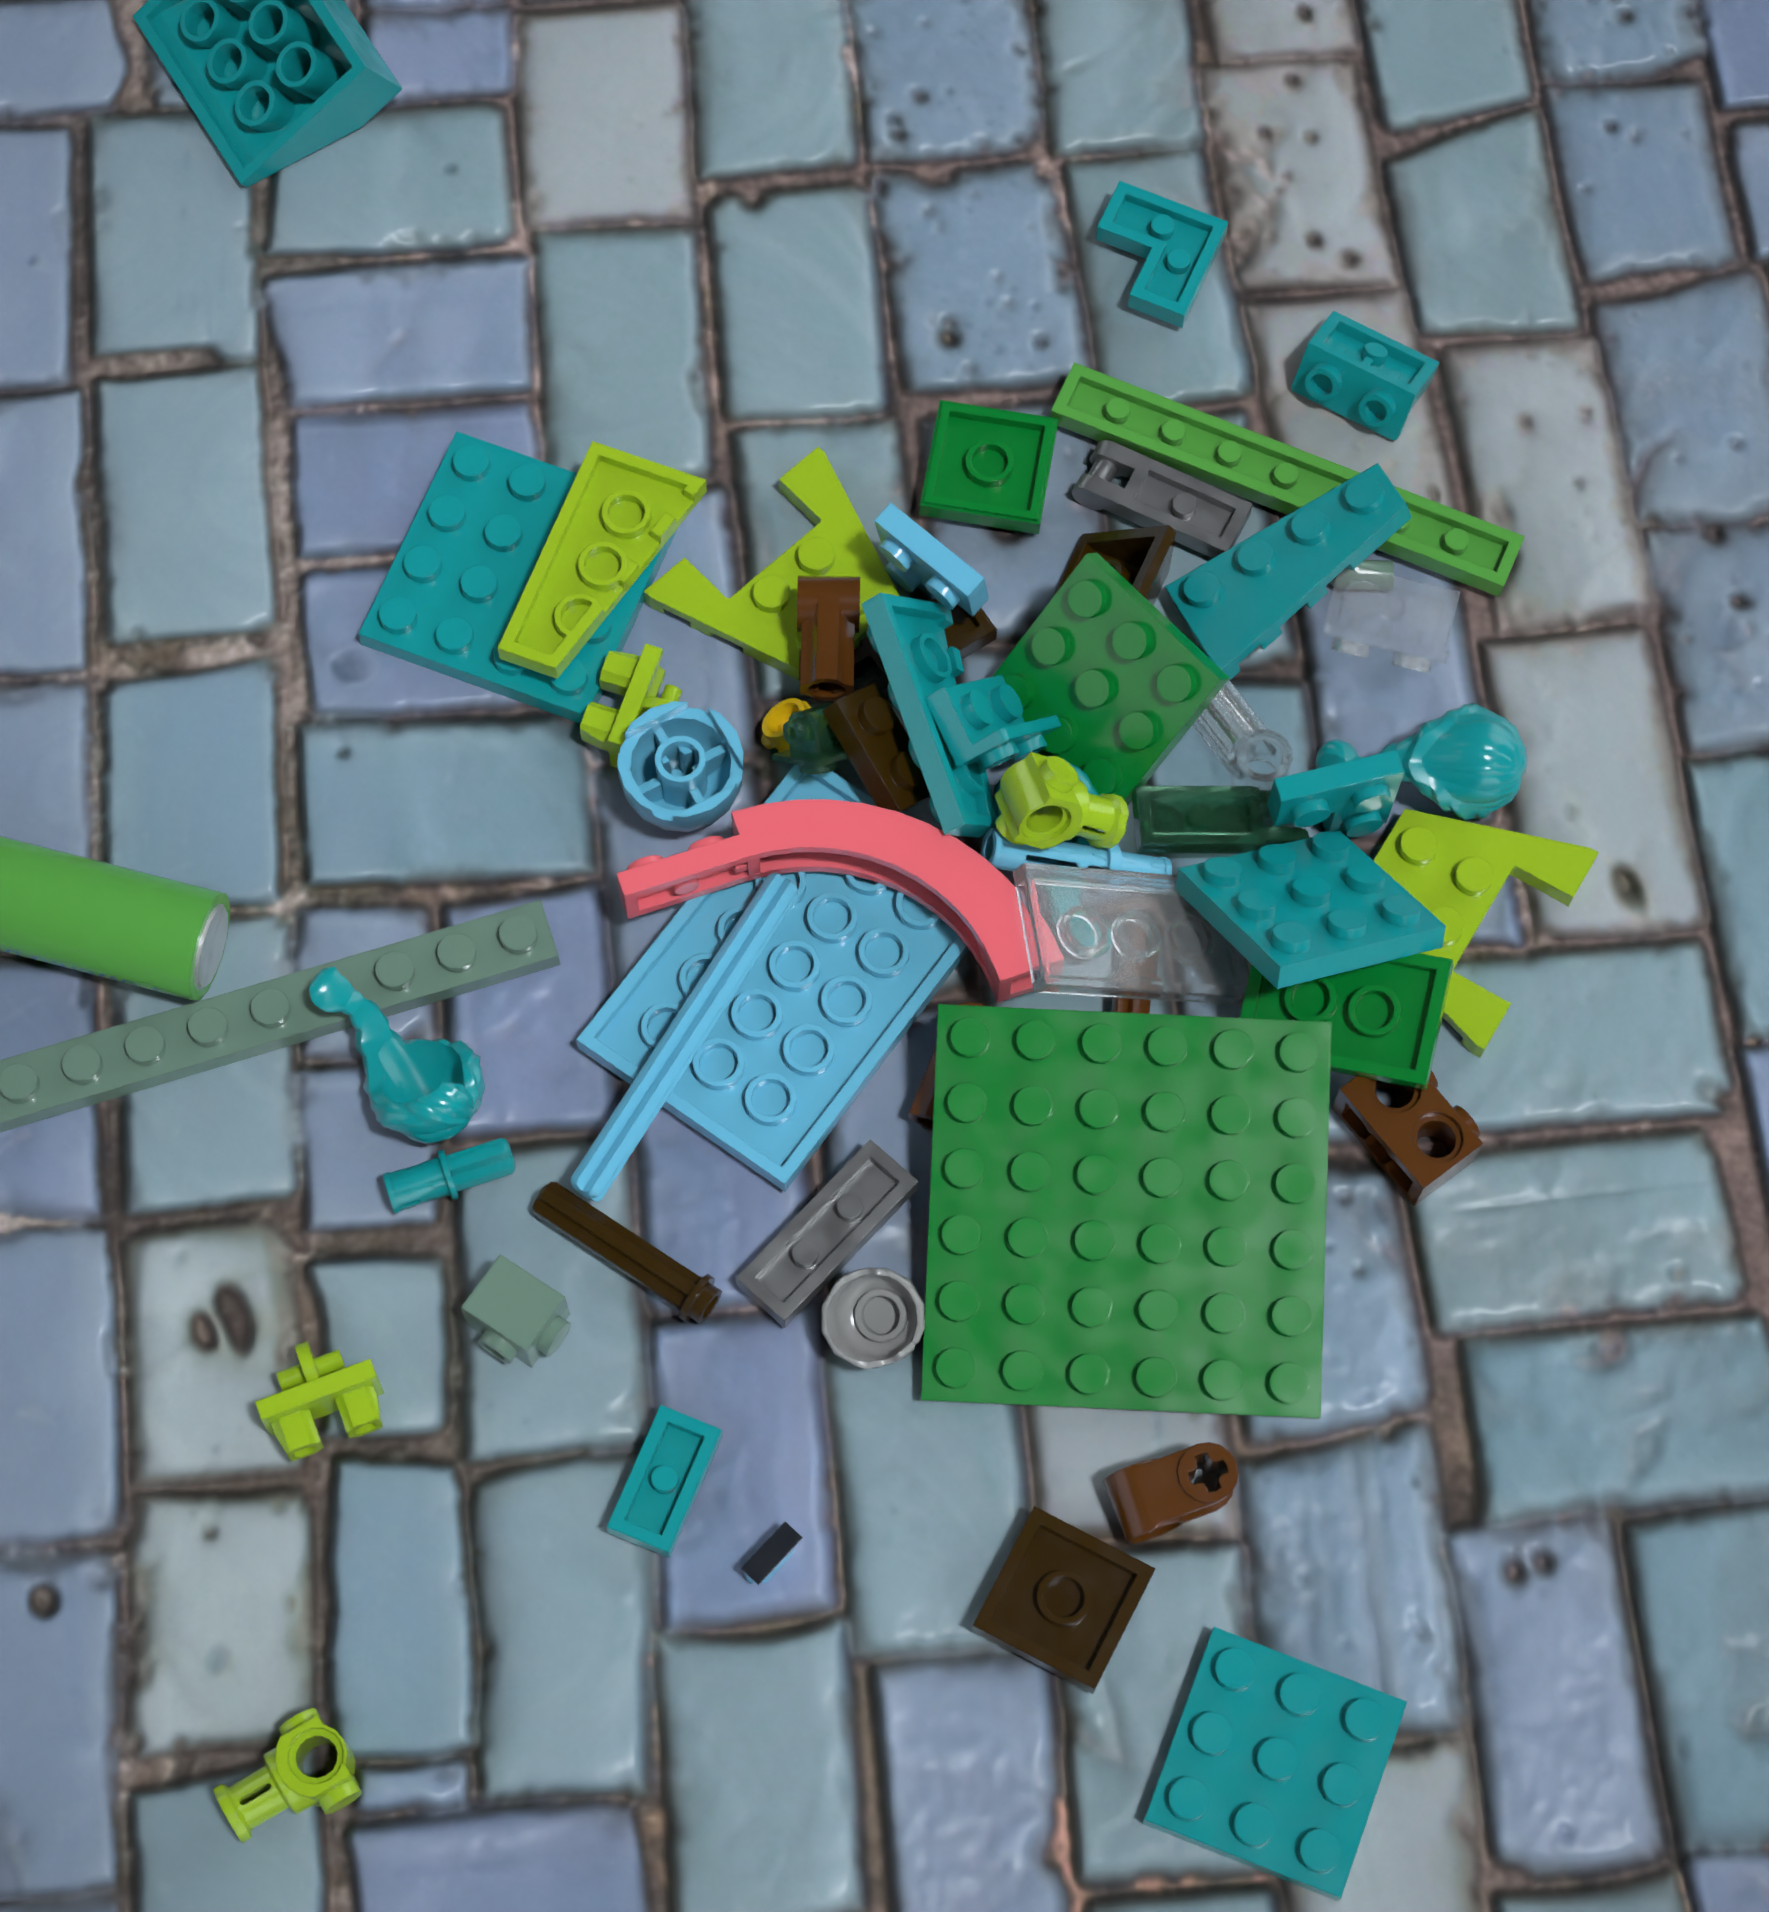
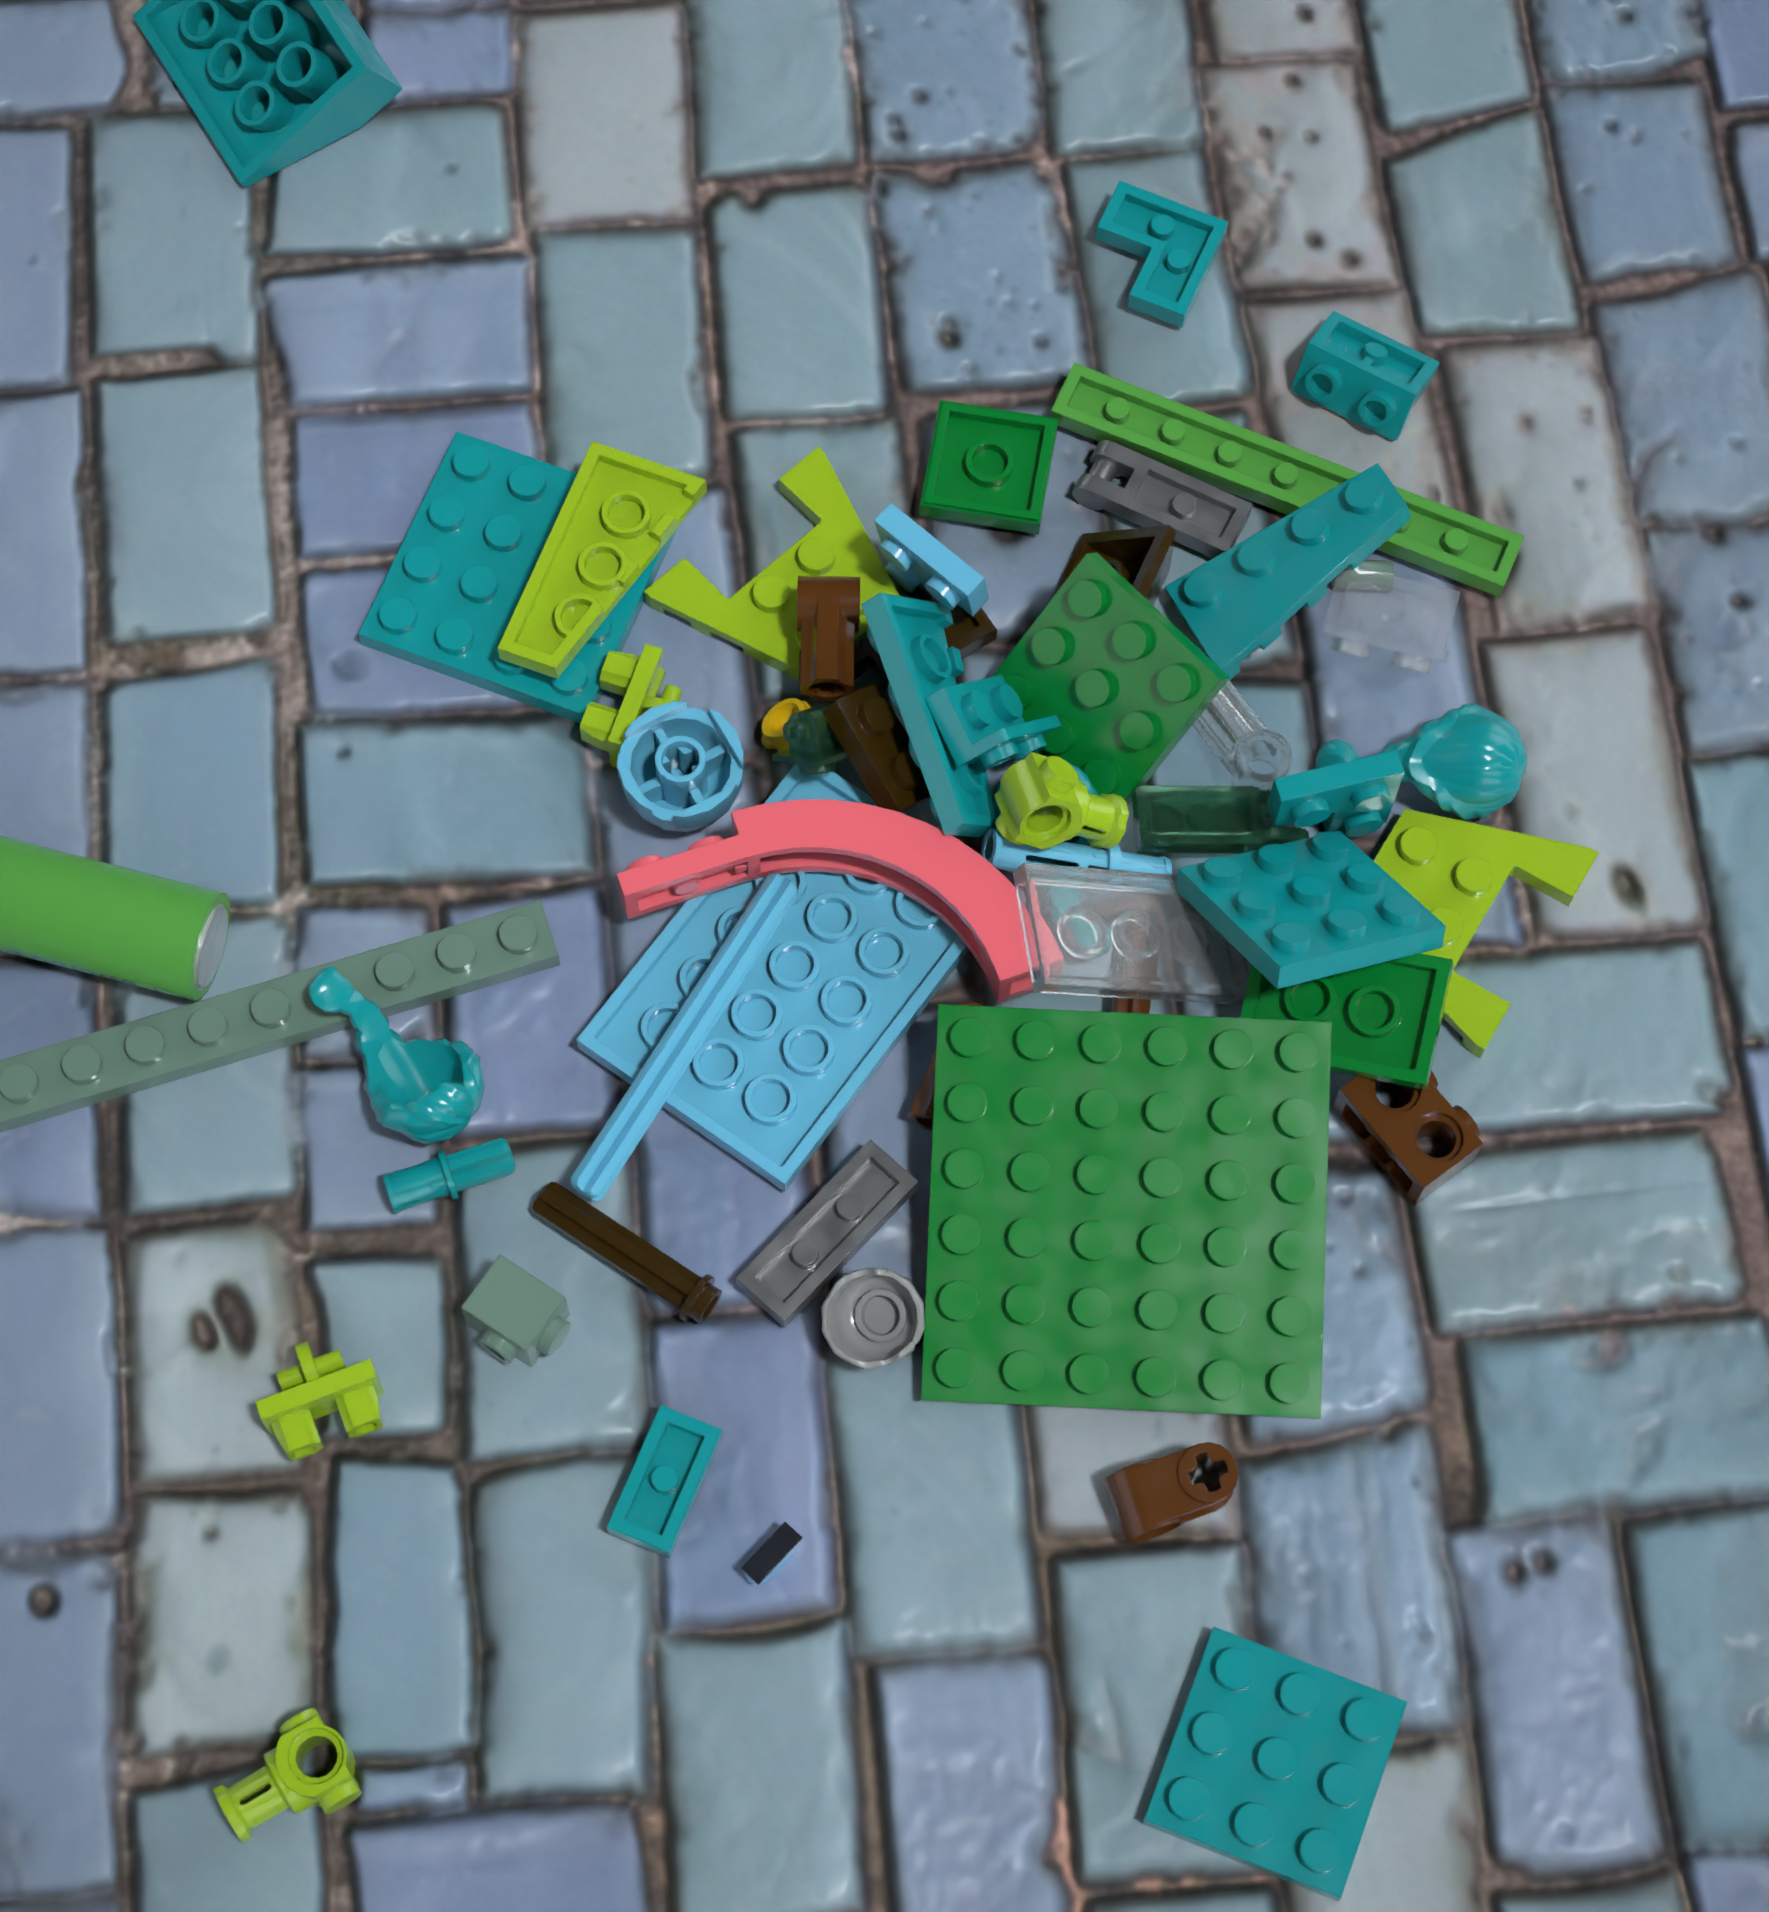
dark brown plate [972,1506,1155,1694] -> none

